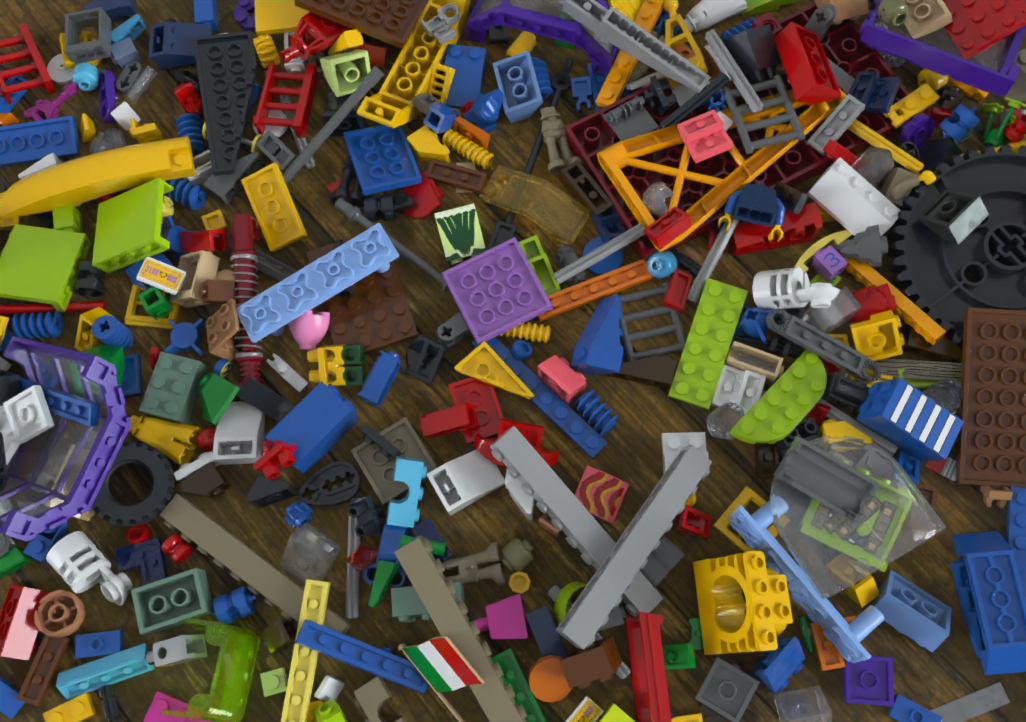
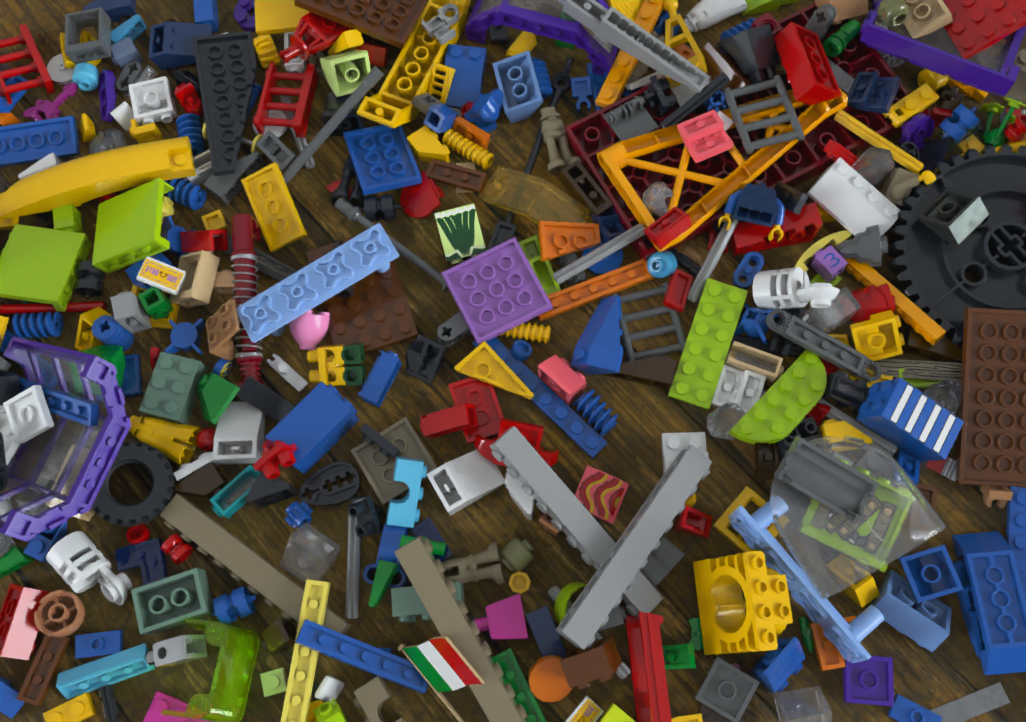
reddish brown brick [199,280,234,304] -> none
clear red slope [347,545,378,571] -> none
pearl dark grey tile [394,192,416,212] -> none
light grey axle [705,29,763,113] -> none
light grey plate [807,94,866,156] -> none
none -> light grey brick [110,291,152,334]
none -> white plate [128,76,178,126]
none -> teal window [210,464,260,519]
none -> orange wing [538,221,601,262]
none -> blue plate [732,252,764,290]
none -> green axle [822,19,861,58]
none -> blue slope [899,544,964,603]
none -> yellow plate [958,134,984,154]

